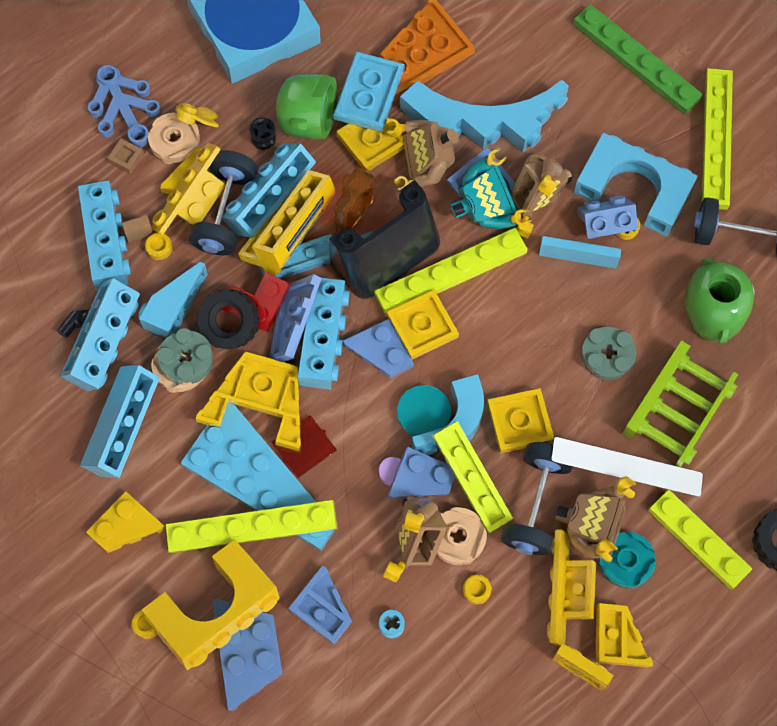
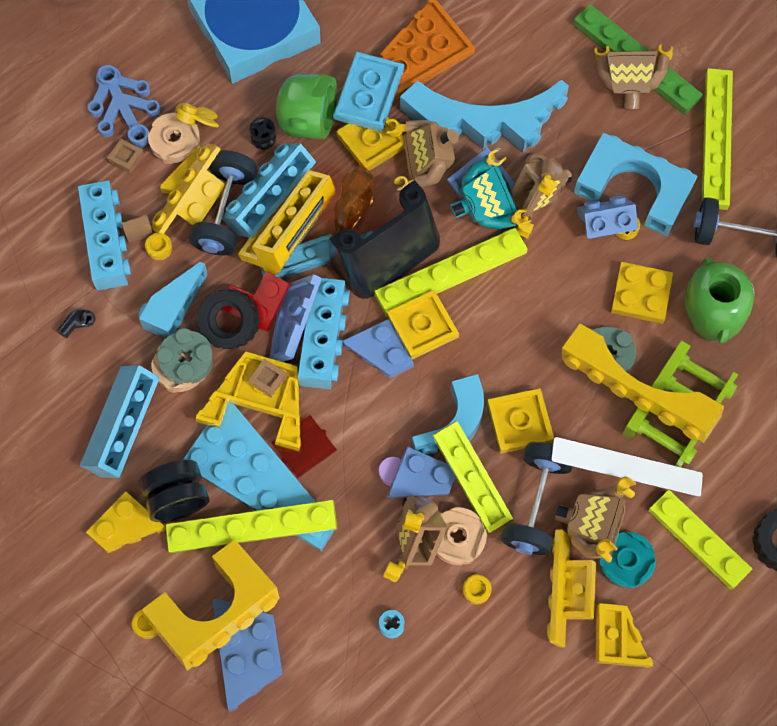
medium azure brick [60,278,140,391] -> none
medium blue wing [288,565,352,645] -> none
teal tile [397,385,452,437] -> none
medium azure tile [539,236,621,269] -> none
yellow plate [552,643,614,691] -> none
none -> black wheel [138,460,210,522]
none -> medium nougat tile [249,359,287,398]
none -> yellow arch [562,324,724,443]
none -> medium nougat torso [594,44,673,109]
none -> yellow plate [611,262,673,324]

